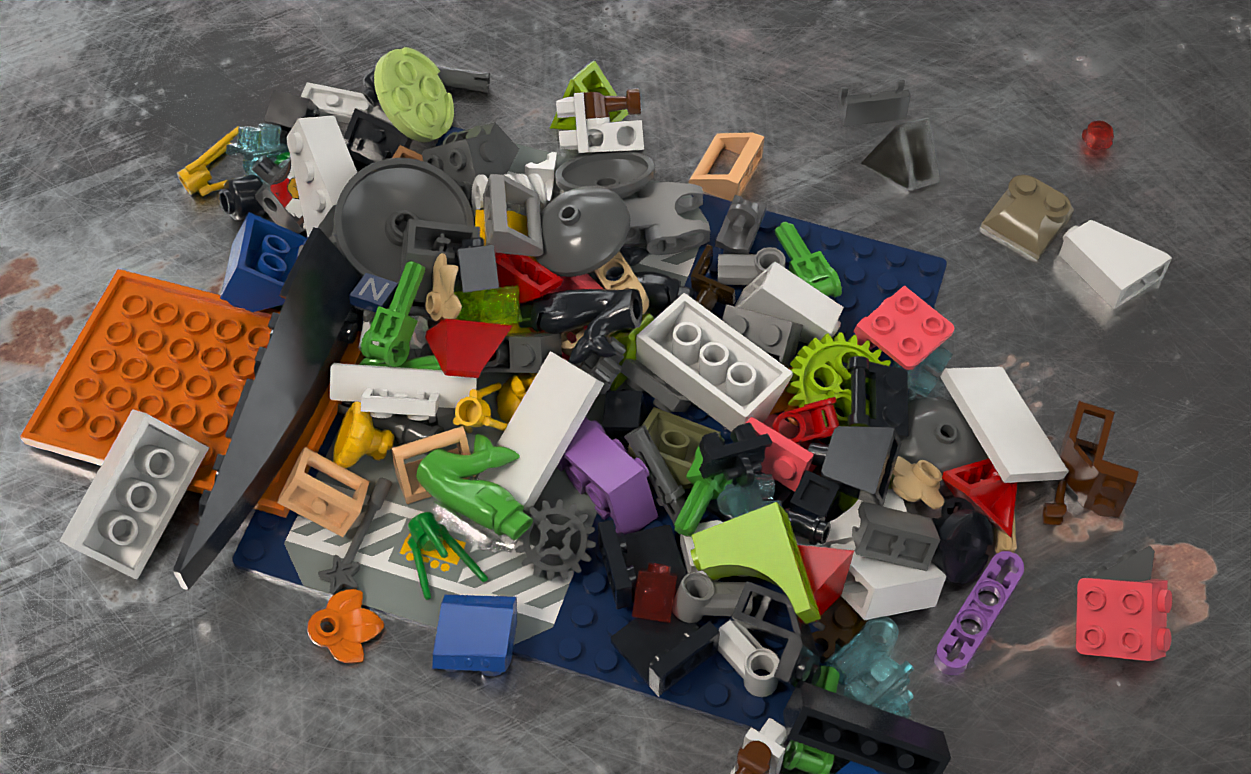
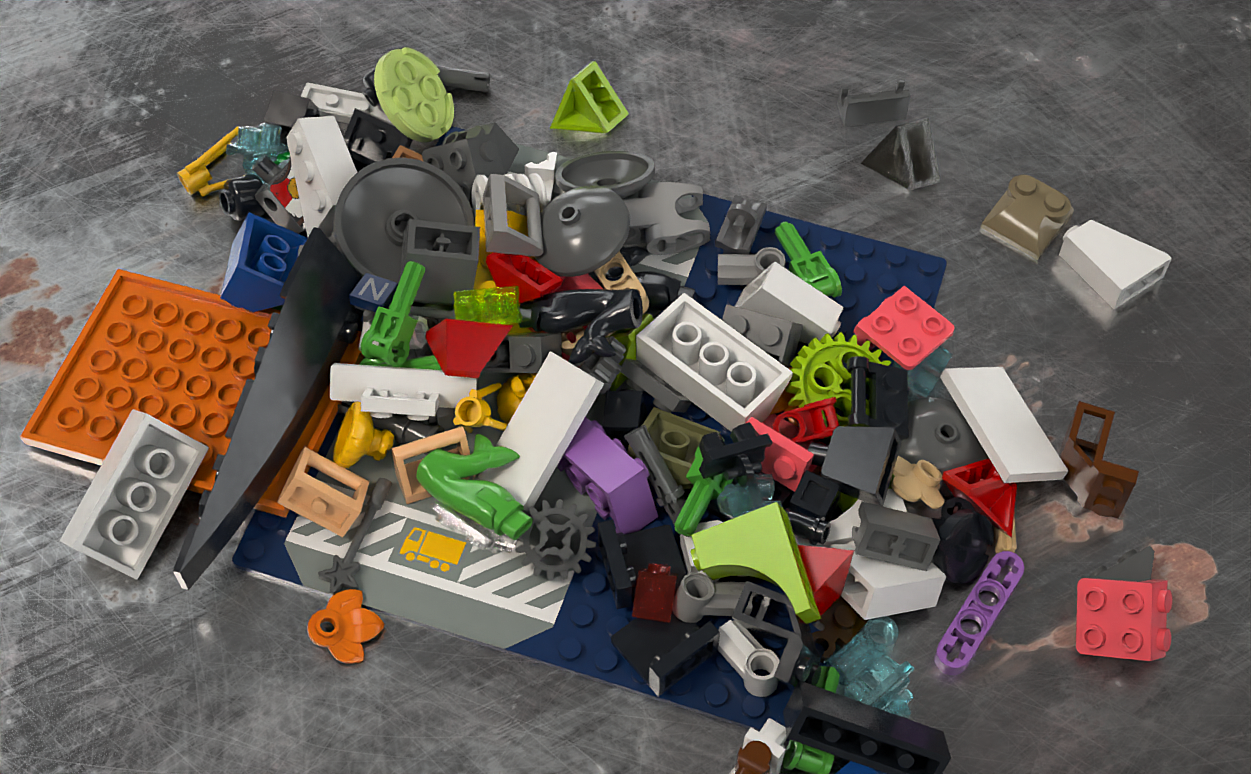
green plant [407,512,488,600] -> none
tan plate [425,253,462,321] -> none
blue slope [432,594,517,677] -> none
brick [453,237,499,293] -> none
white hips [556,88,644,153] -> none
light nougat tile [689,132,765,201] -> none
dark brown bracket [691,244,736,313] -> none
reddish brown hand [1042,480,1067,525] -> none
clear red plate [1082,121,1114,150] -> none

